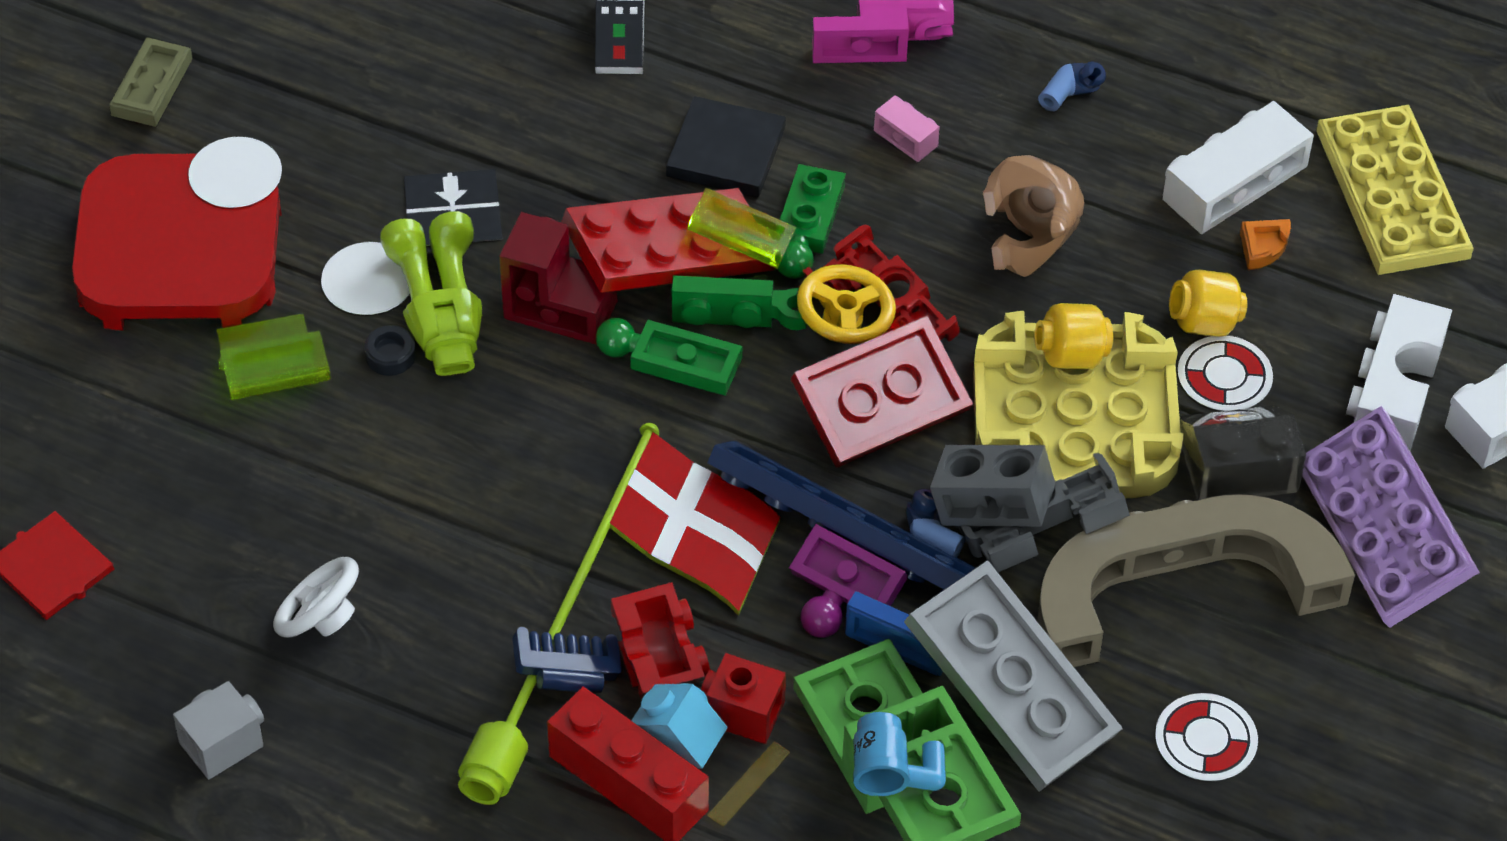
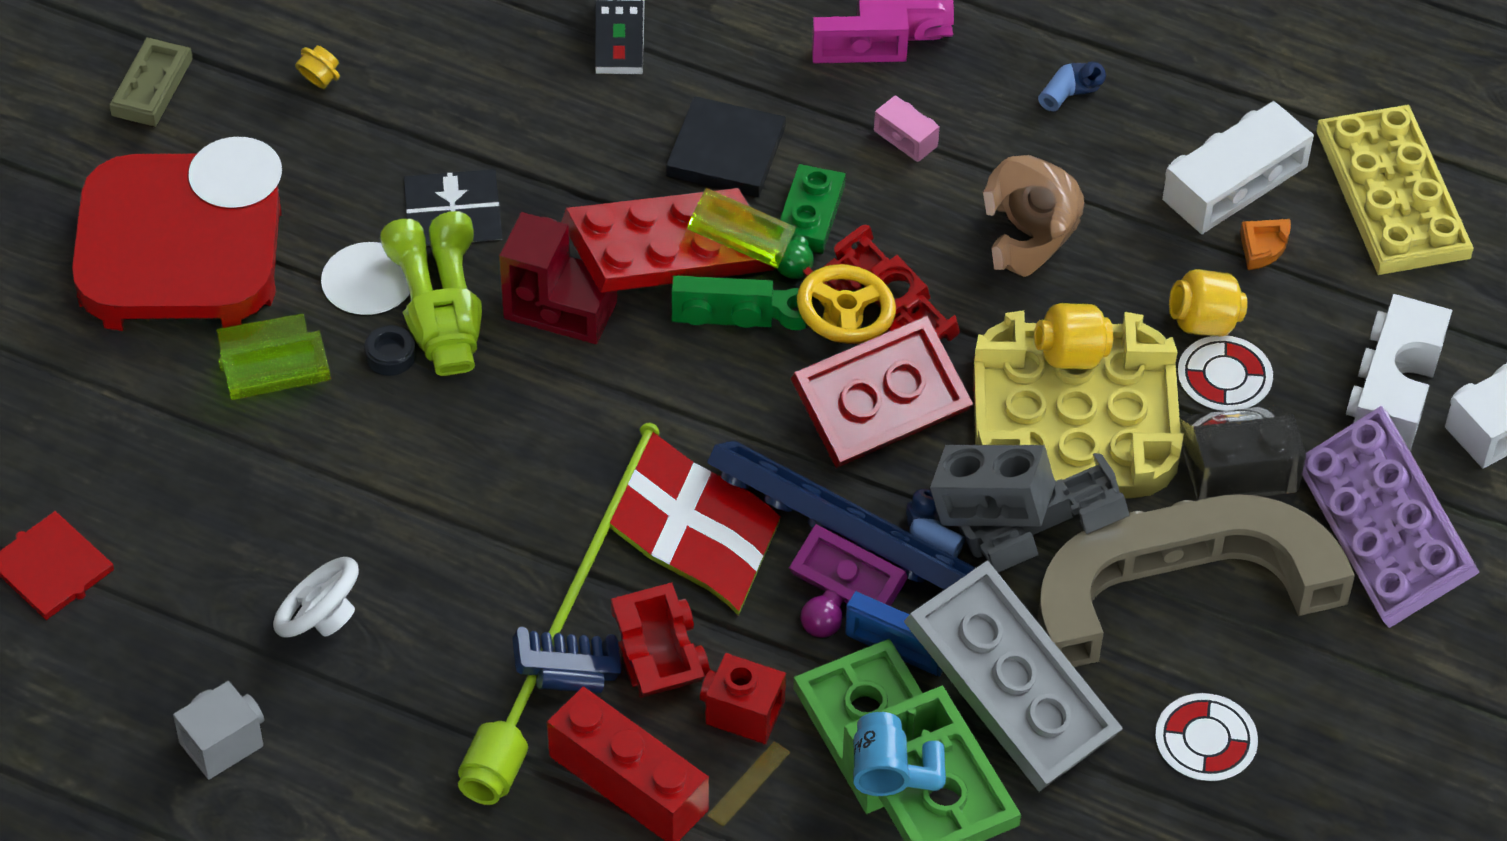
green plate [596,318,743,396] -> none
medium azure brick [632,683,728,769] -> none
none -> yellow plate [295,45,340,89]

